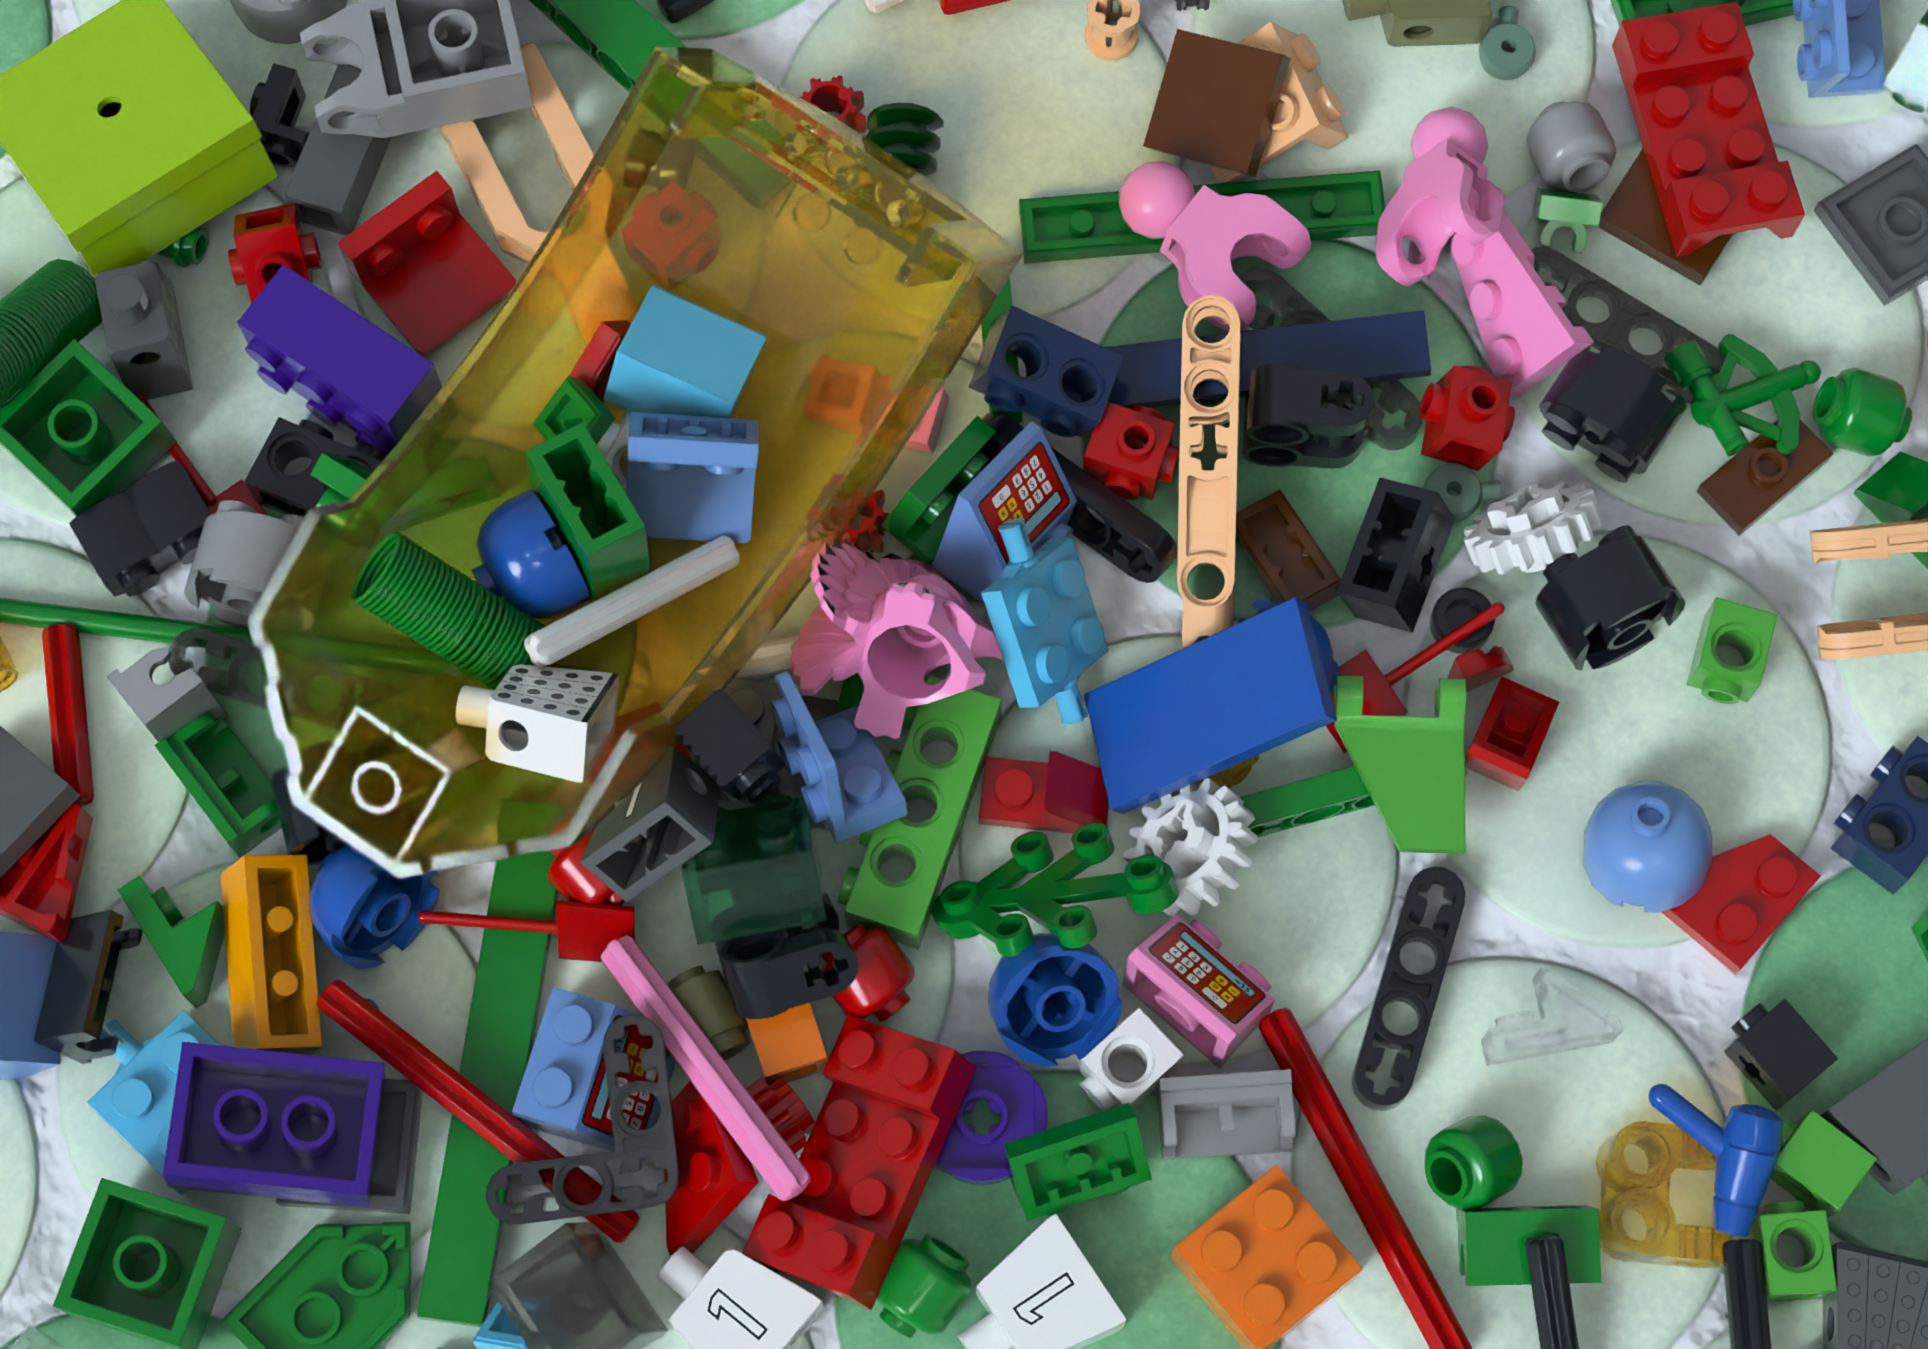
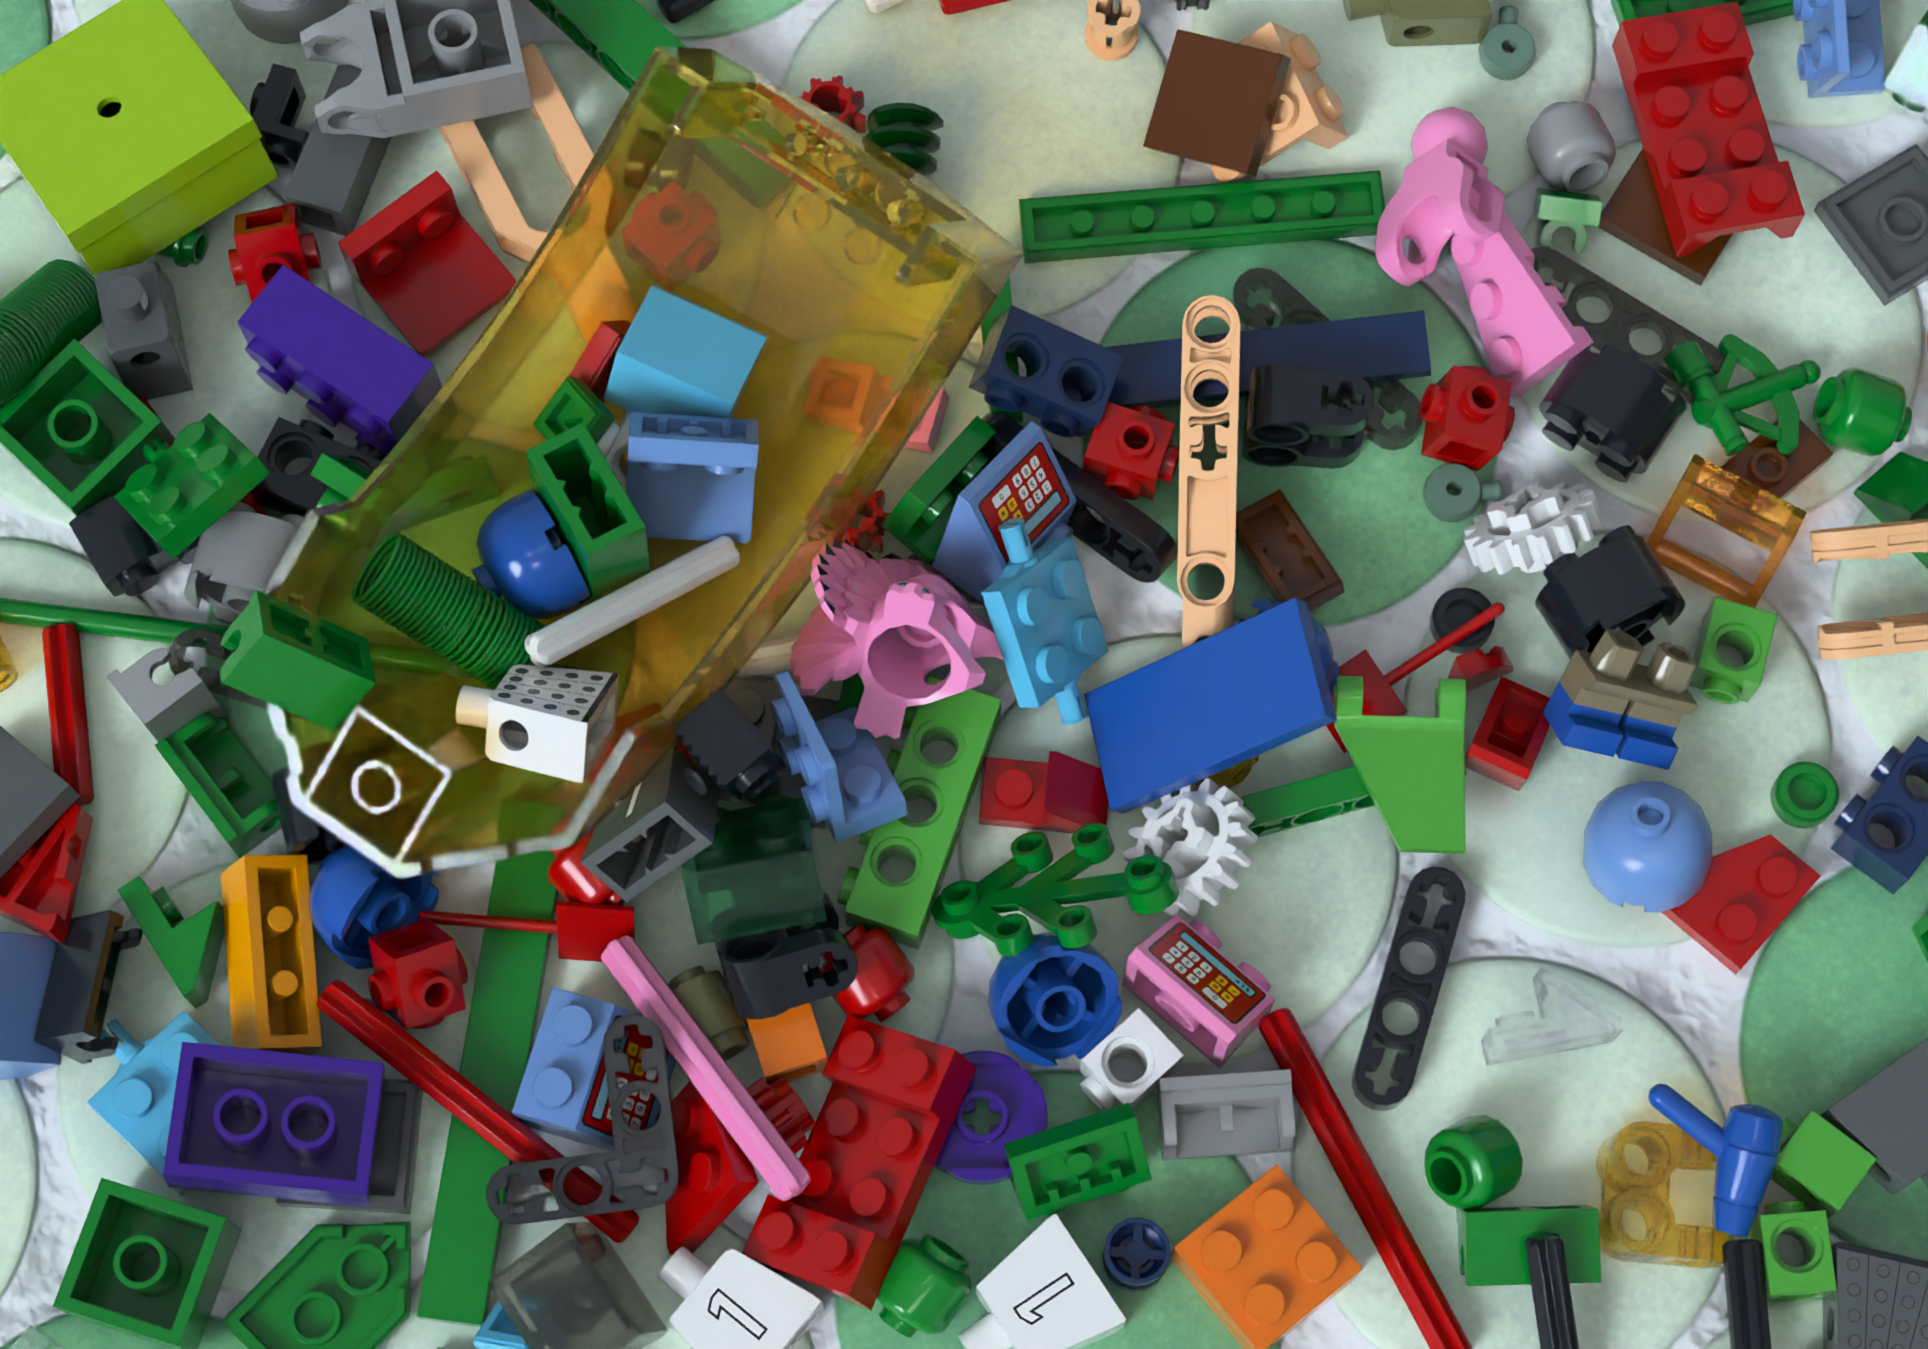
bright pink piece [1119,161,1311,333] -> none
black brick [1336,478,1455,633] -> none
black brick [1724,999,1838,1111] -> none
none -> green plate [114,413,271,559]
none -> green hinge [220,590,376,731]
none -> red brick [368,918,468,1030]
none -> dark blue wheel [1102,1217,1171,1292]
none -> dark tan hips [1543,628,1698,770]
none -> clear orange tile [1647,454,1807,608]
none -> green tile [1770,762,1839,829]

